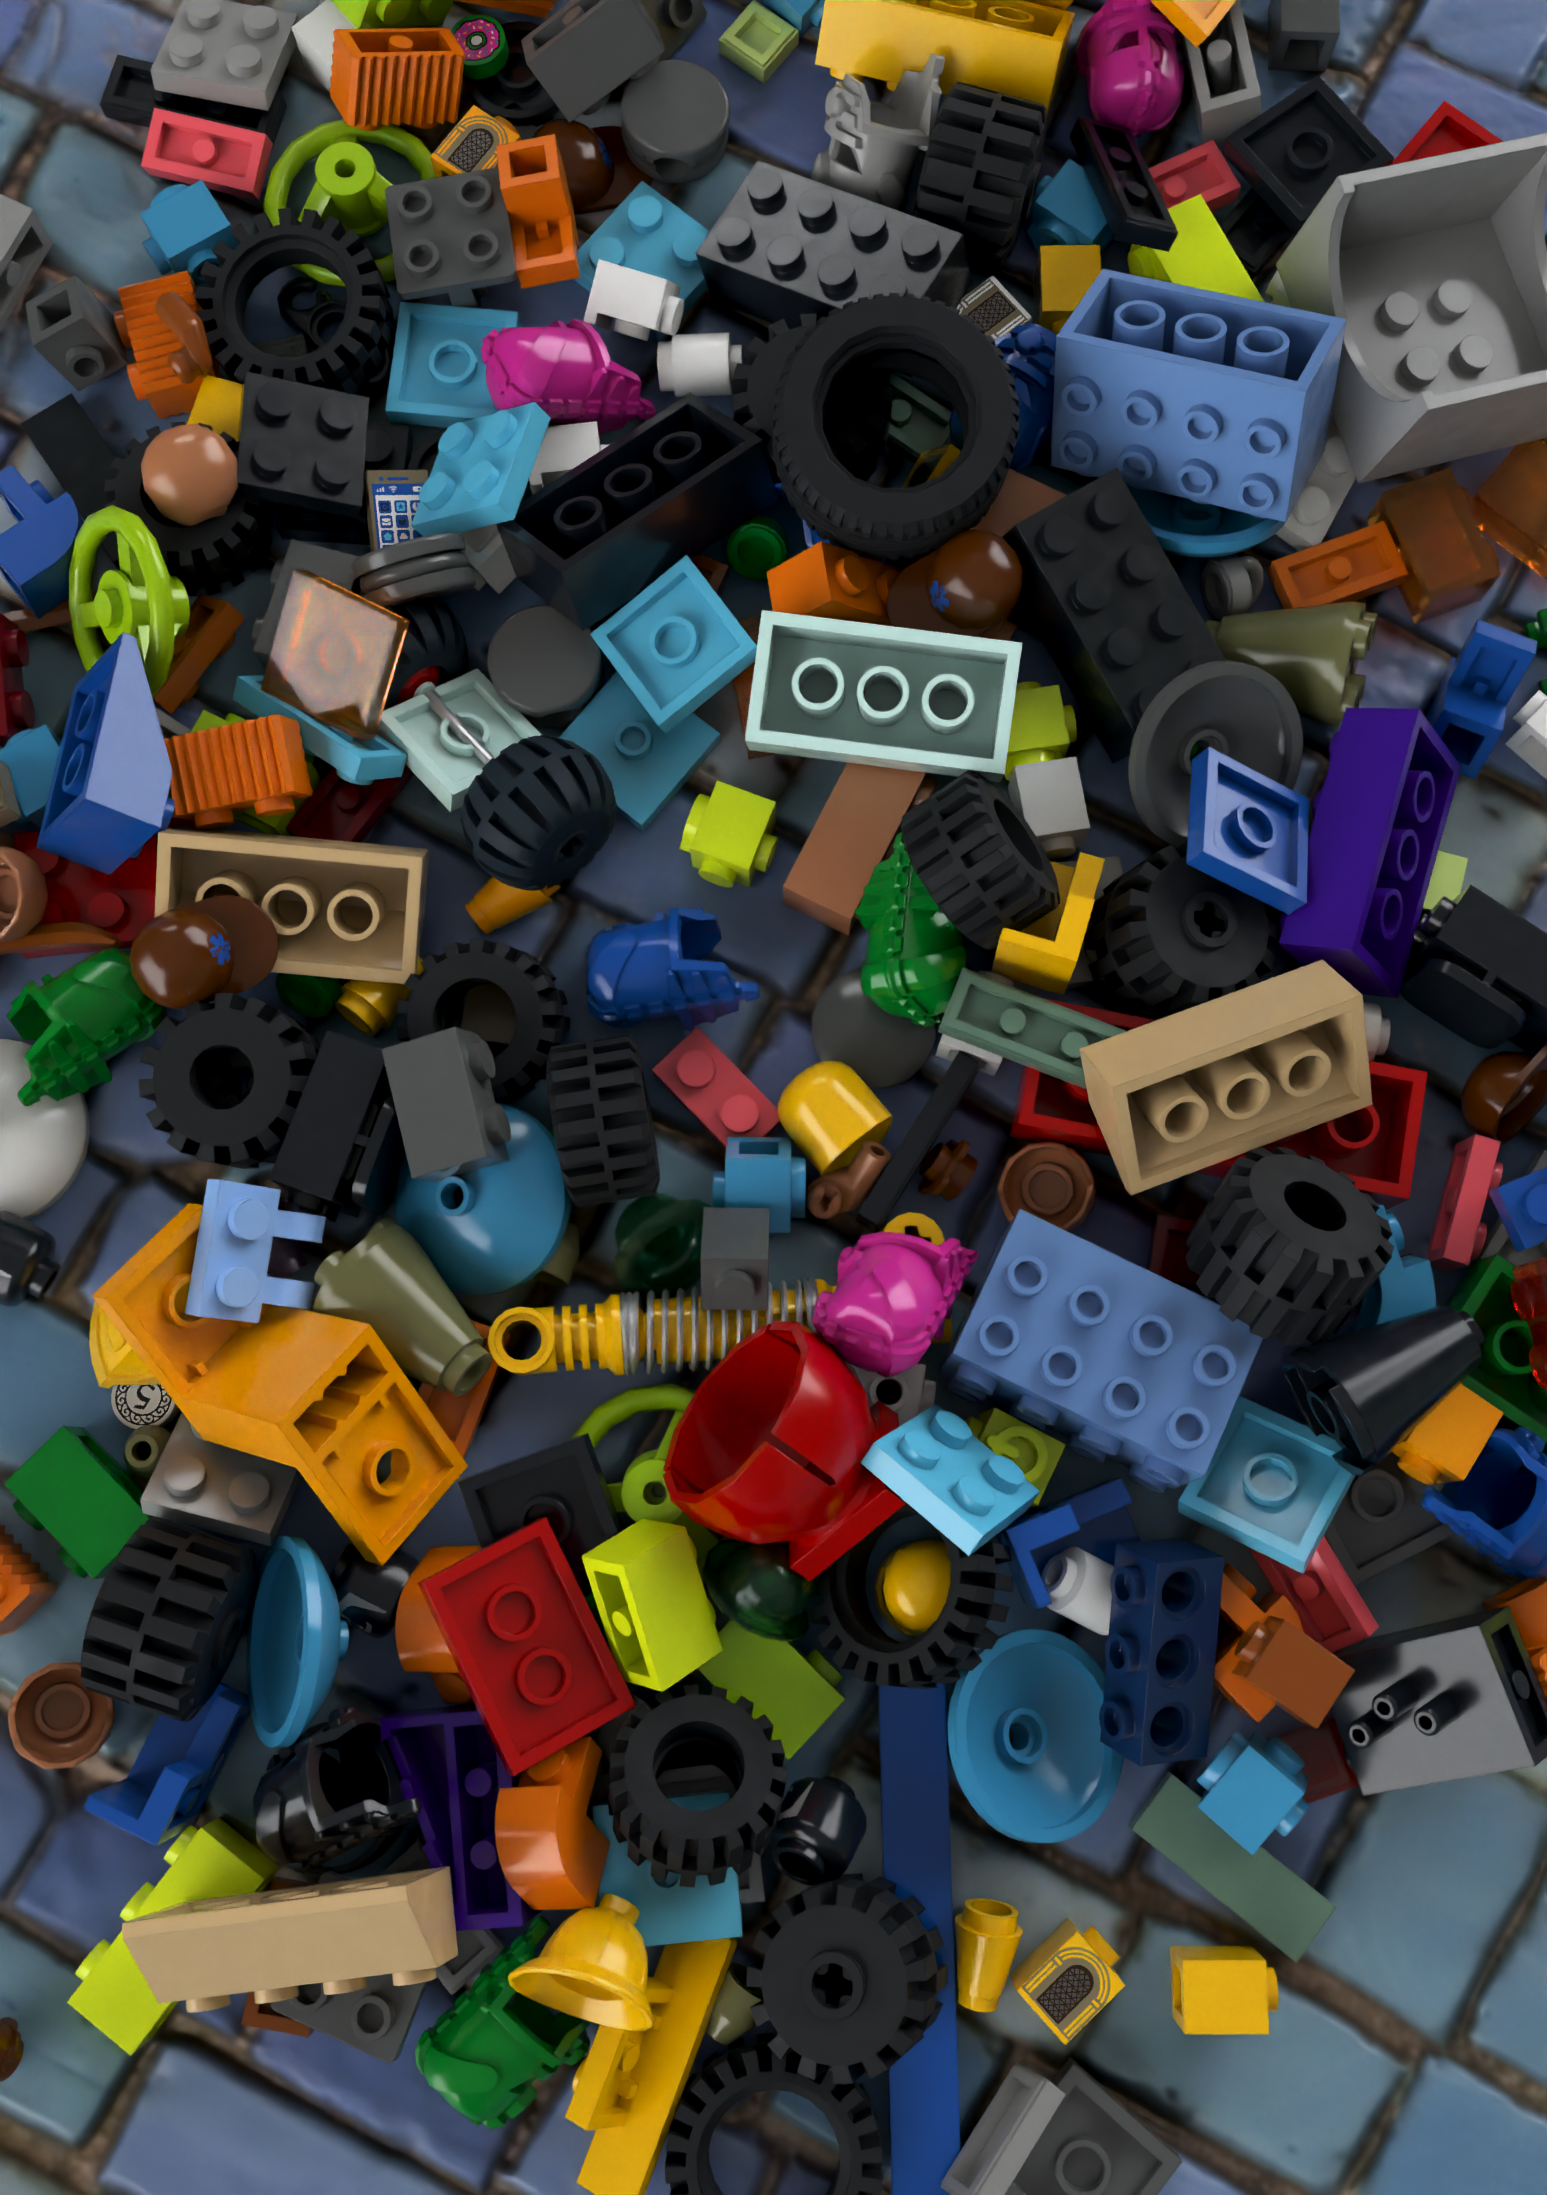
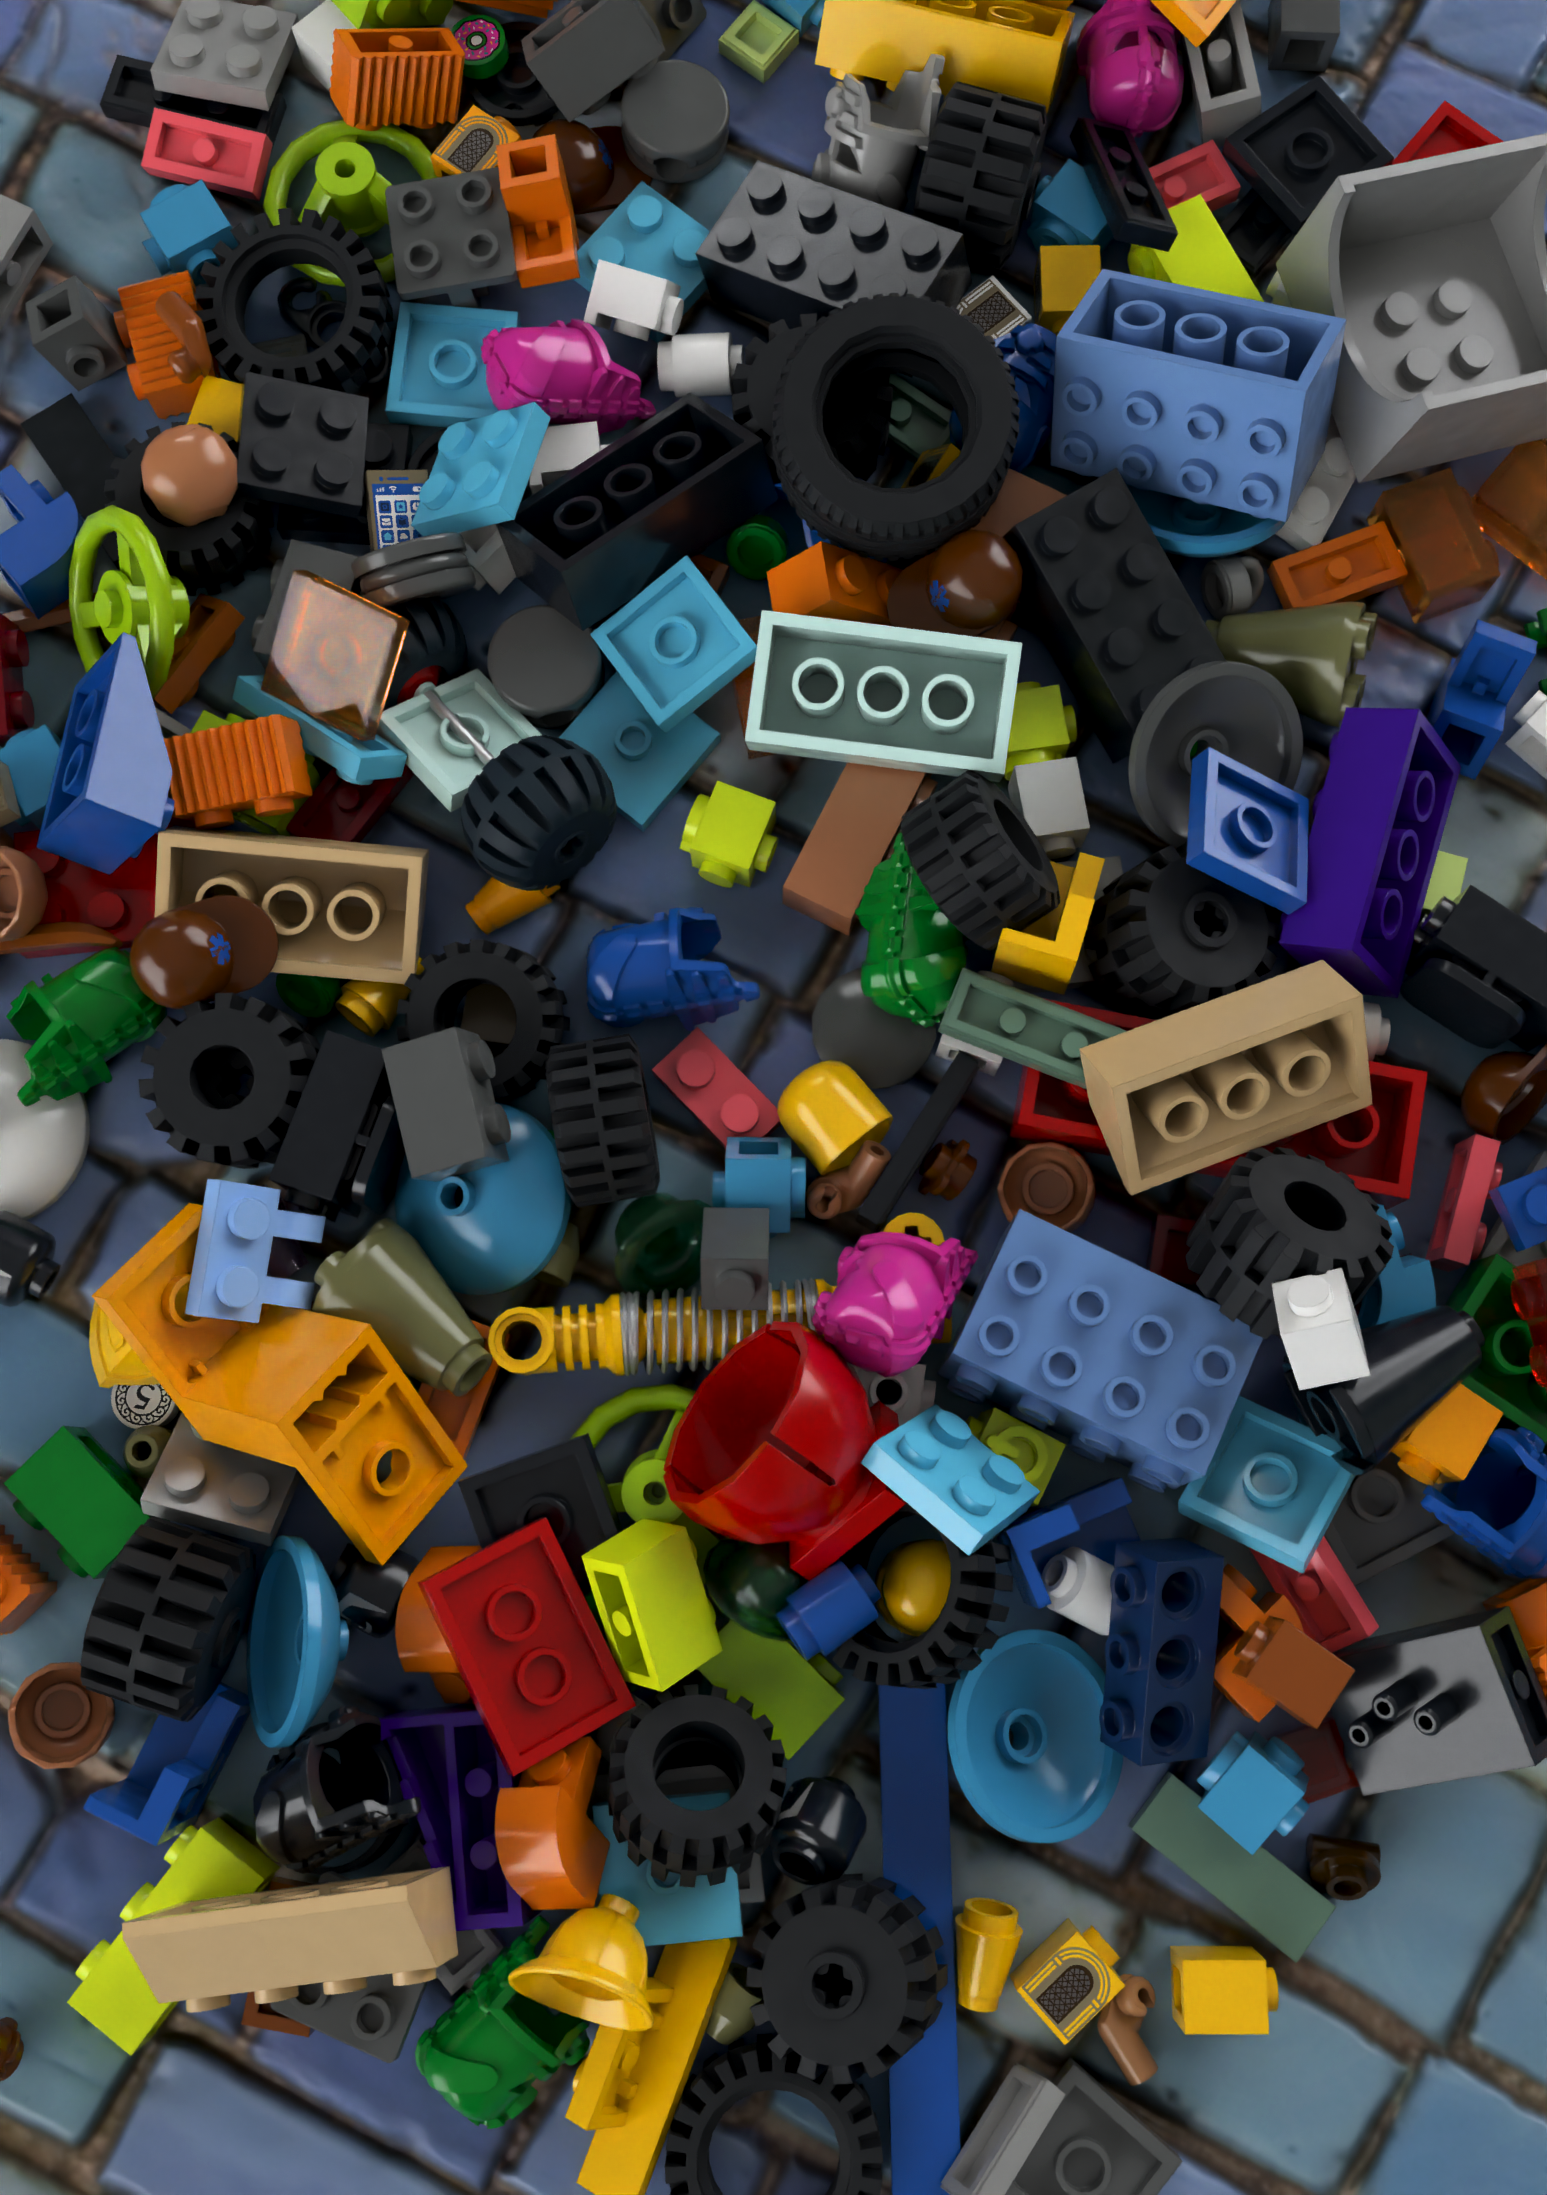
none -> blue brick [775,1560,882,1661]
none -> medium nougat arm [1097,1974,1158,2086]
none -> white brick [1271,1268,1371,1391]
none -> dark brown plate [1306,1833,1381,1901]

